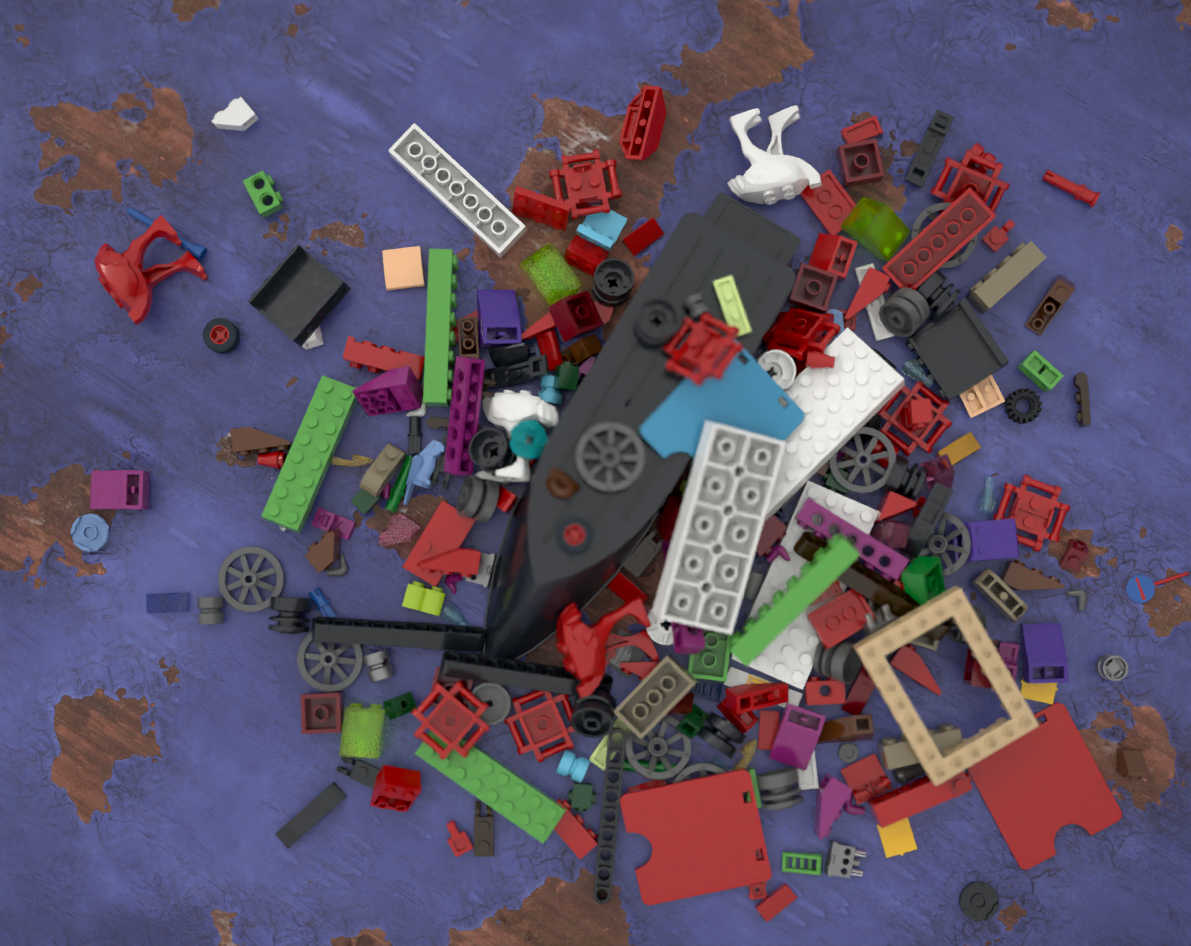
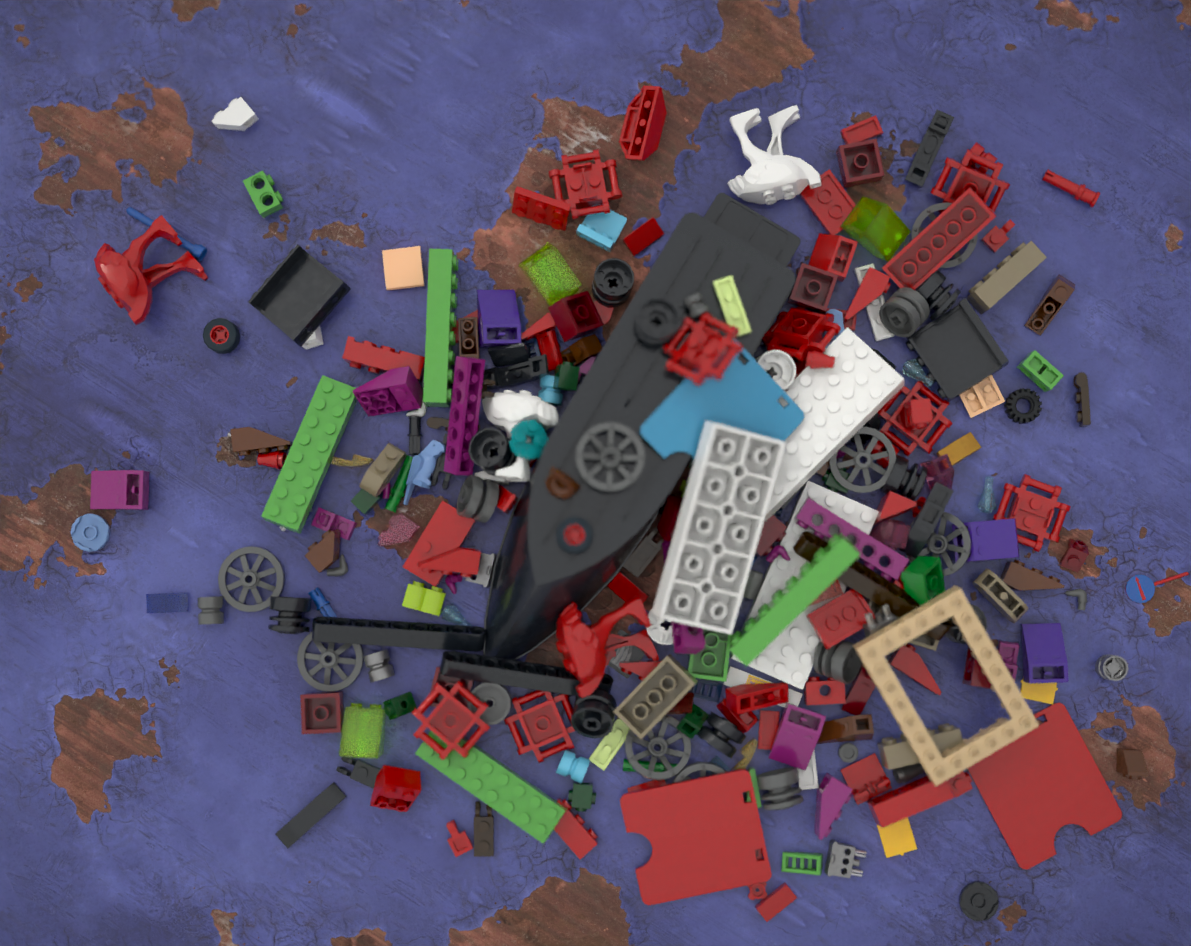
white brick [388,123,527,258] -> none
red bracket [563,235,609,277] -> none
black beam [593,727,626,904] -> none
magenta animal [843,797,865,815] -> none

